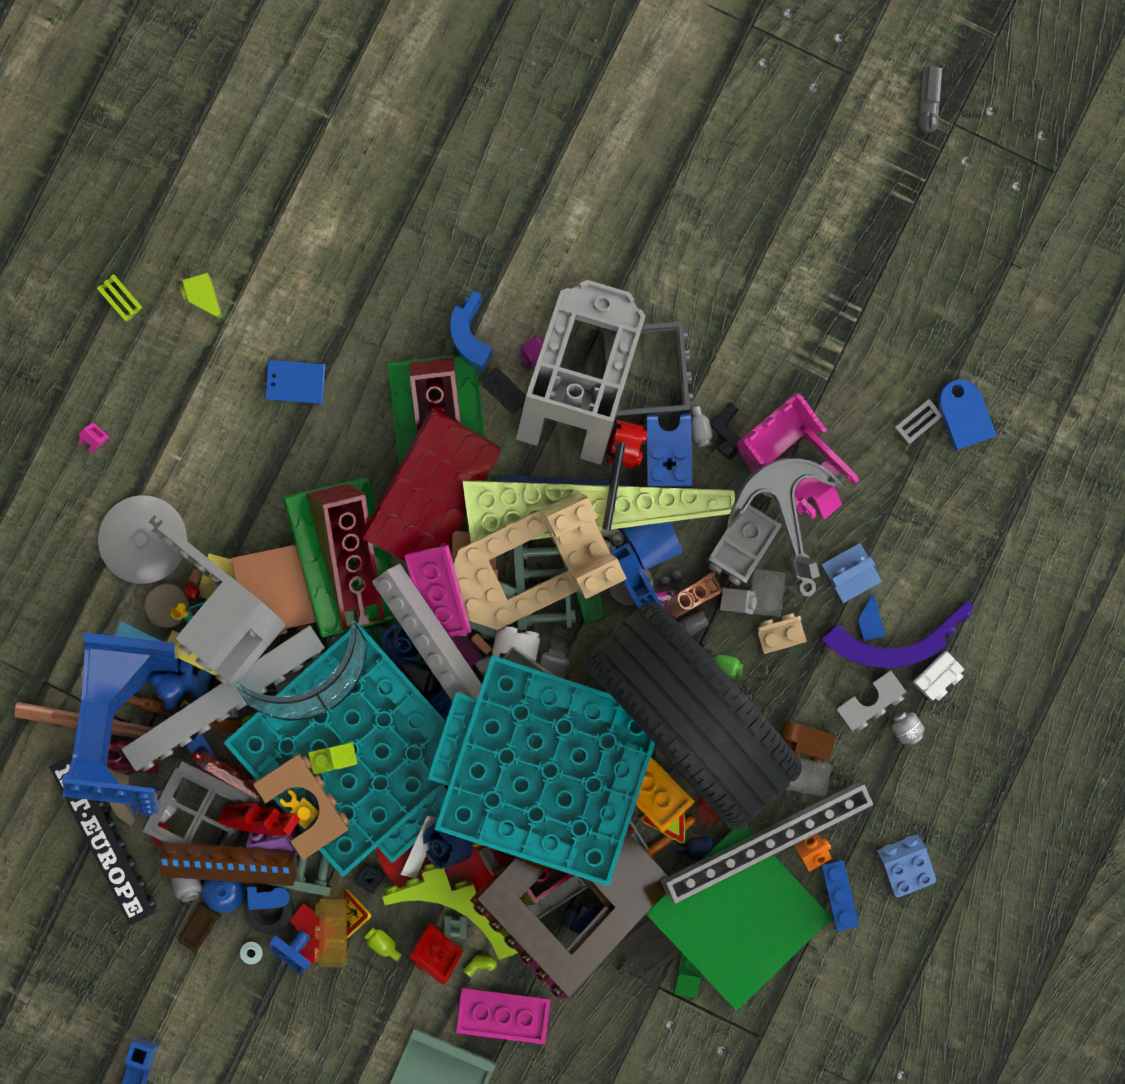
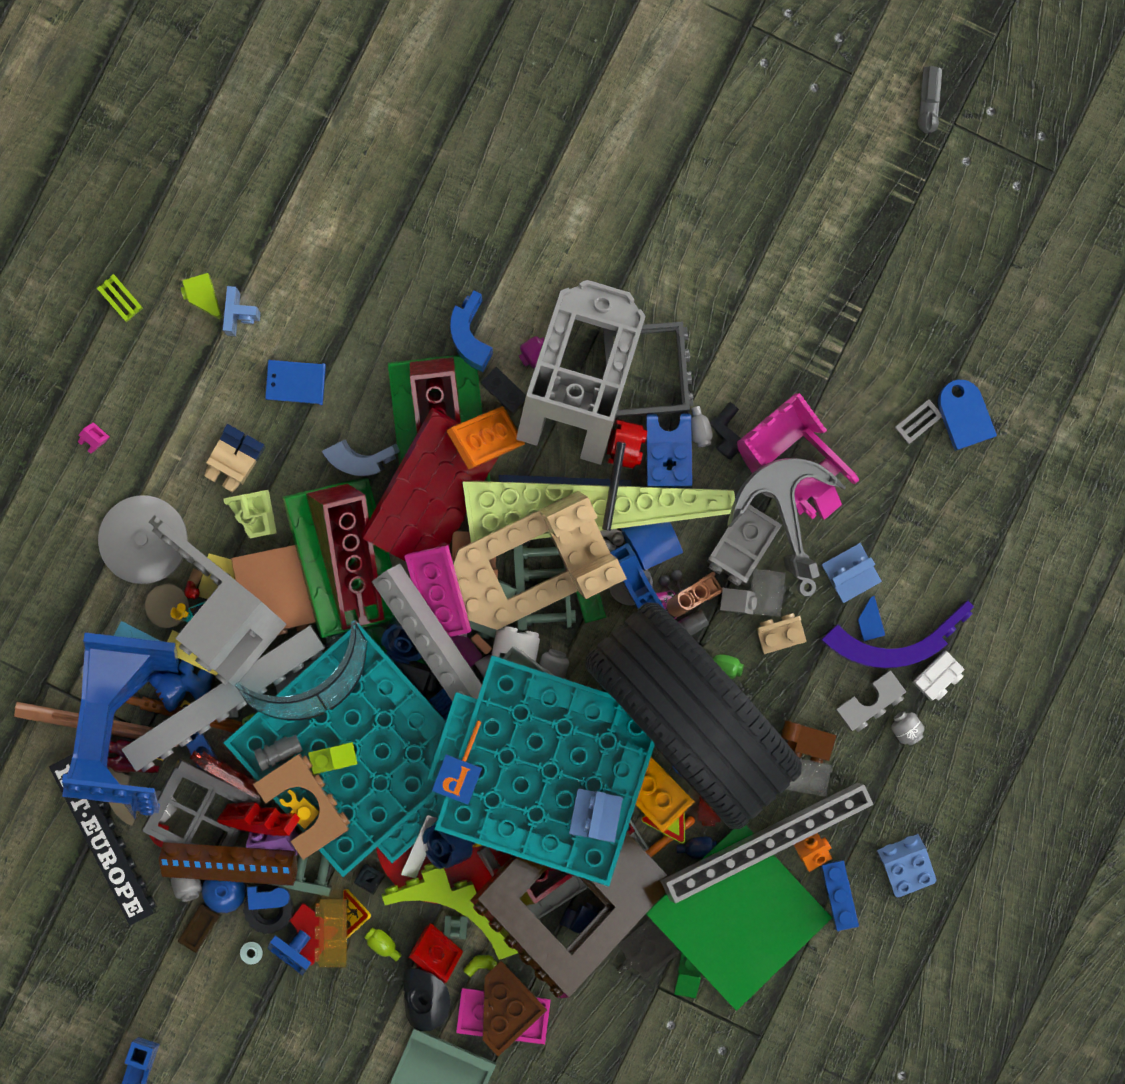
none -> tan hips [204,424,266,493]
none -> medium blue bracket [223,286,261,337]
none -> yellowish green slope [224,490,277,538]
none -> dark grey axle [254,735,303,771]
none -> sand blue arch [322,439,400,476]
none -> black hat [403,968,450,1031]
none -> blue piece [432,720,482,805]
none -> orange tile [447,406,525,469]
none -> reddish brown plate [483,960,547,1057]
none -> medium blue bracket [569,789,623,843]

